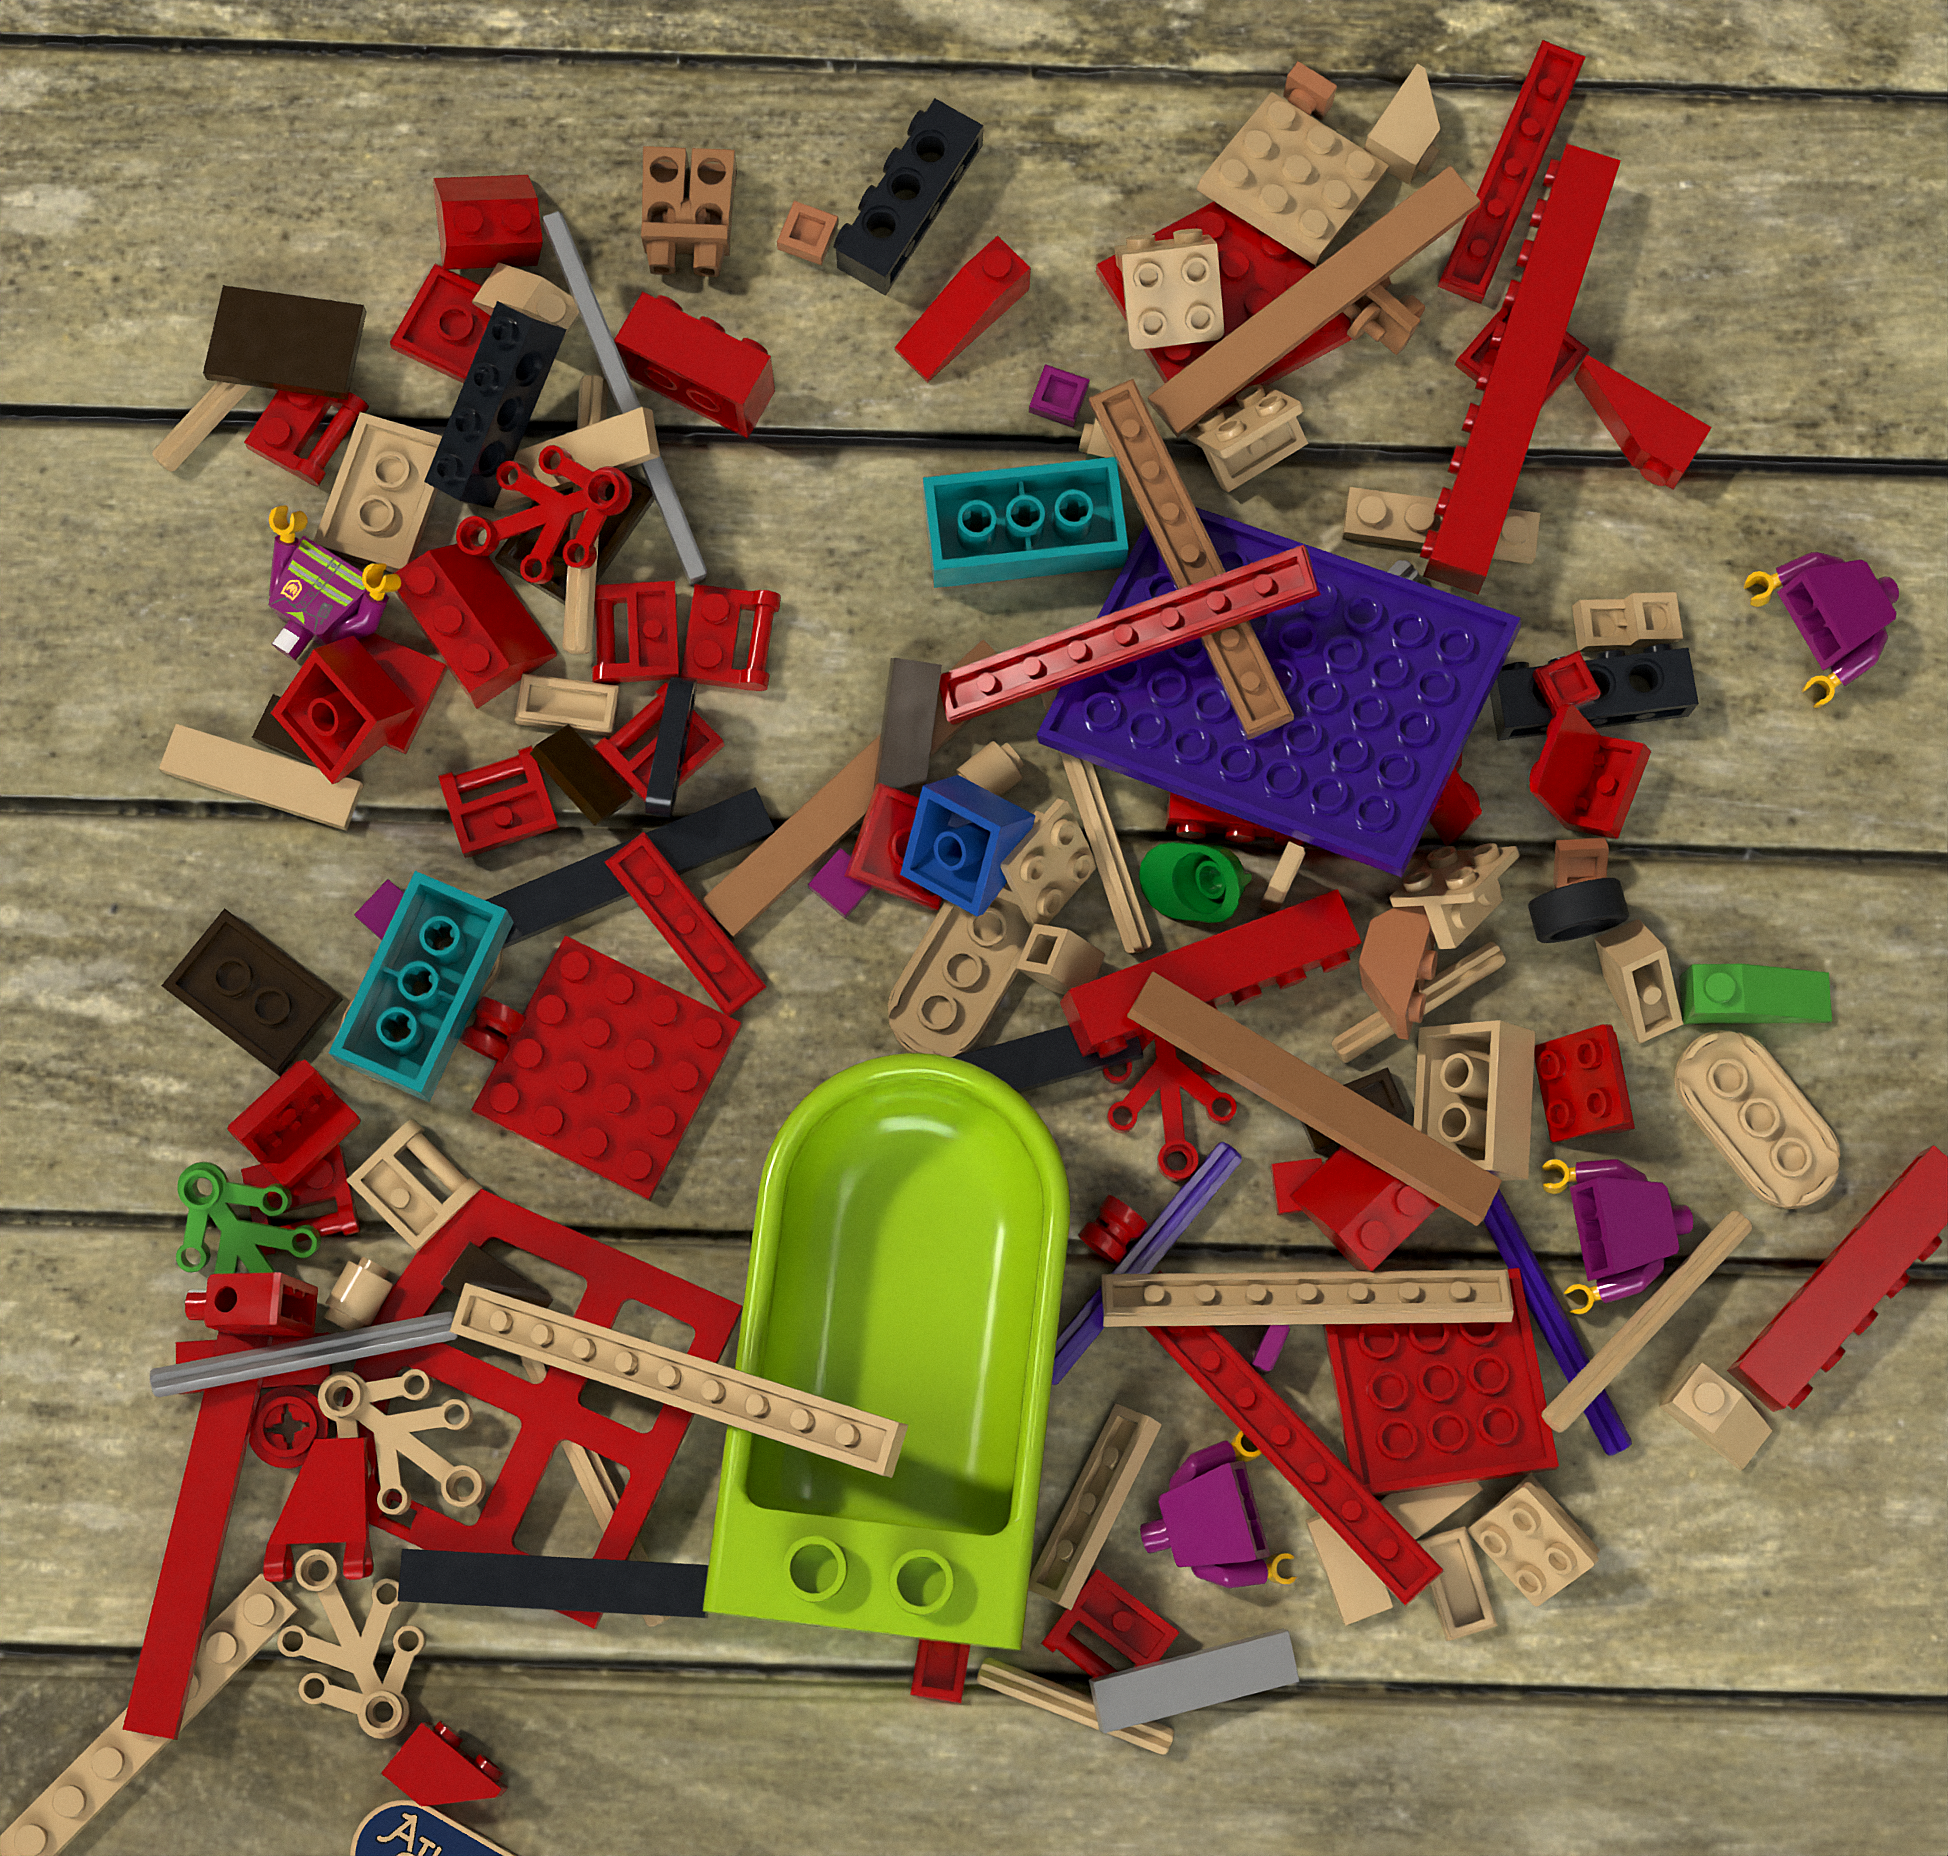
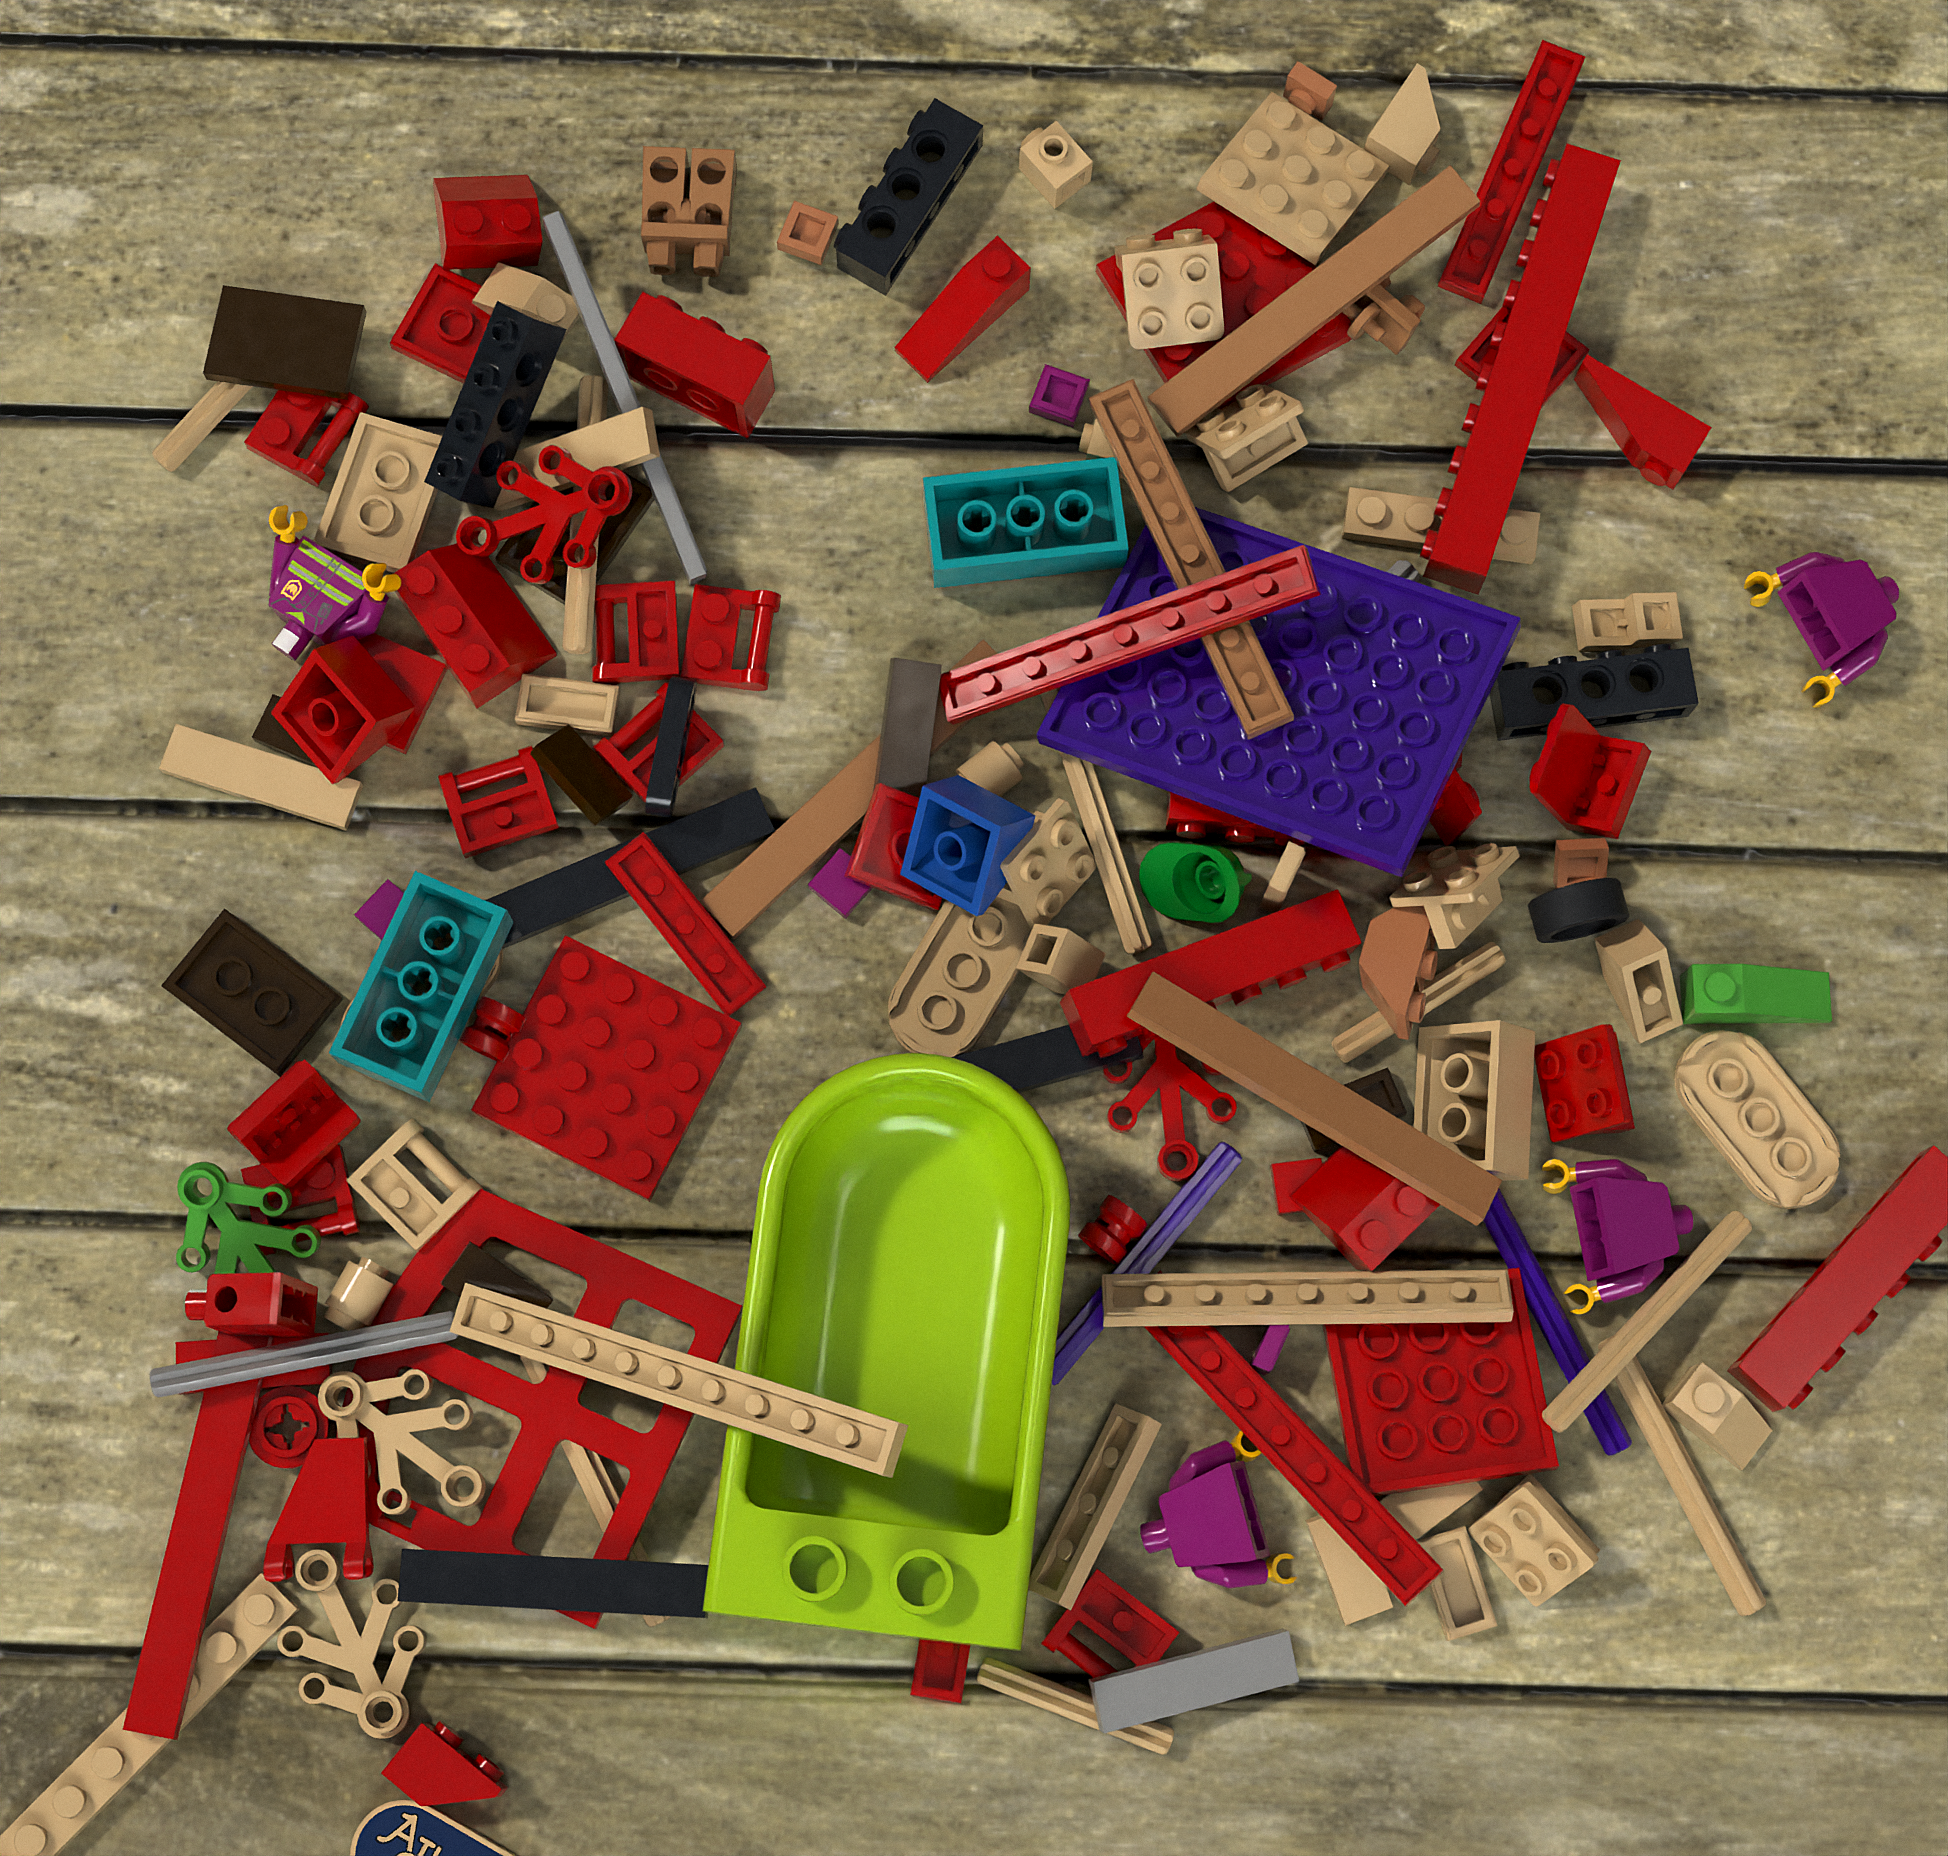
red tile [1532,651,1601,717] -> none
none -> tan brick [1019,121,1093,209]
none -> tan axle [1598,1335,1766,1617]

